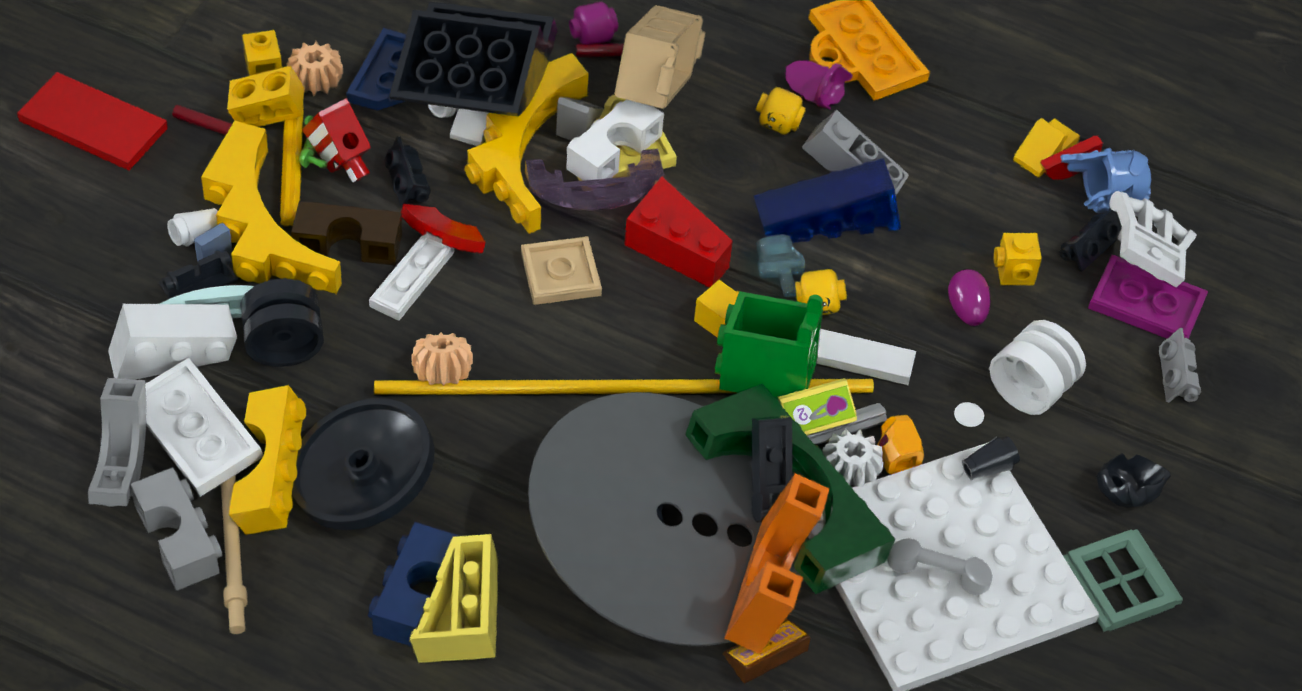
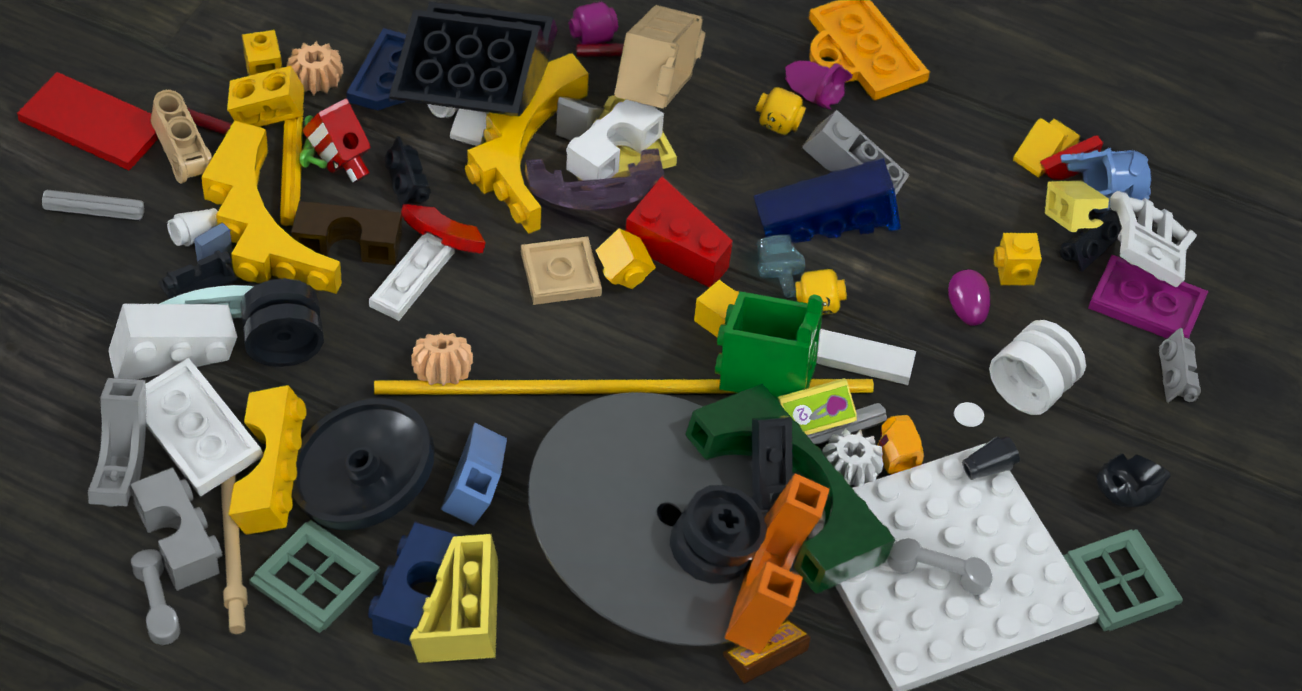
none -> light grey axle [42,190,145,220]
none -> light grey bar [131,549,180,645]
none -> tan piece [151,90,212,183]
none -> sand green piece [249,520,380,633]
none -> medium blue slope [440,423,507,525]
none -> yellow brick [595,228,656,289]
none -> black wheel [670,485,767,584]
none -> light yellow hinge [1045,181,1109,232]

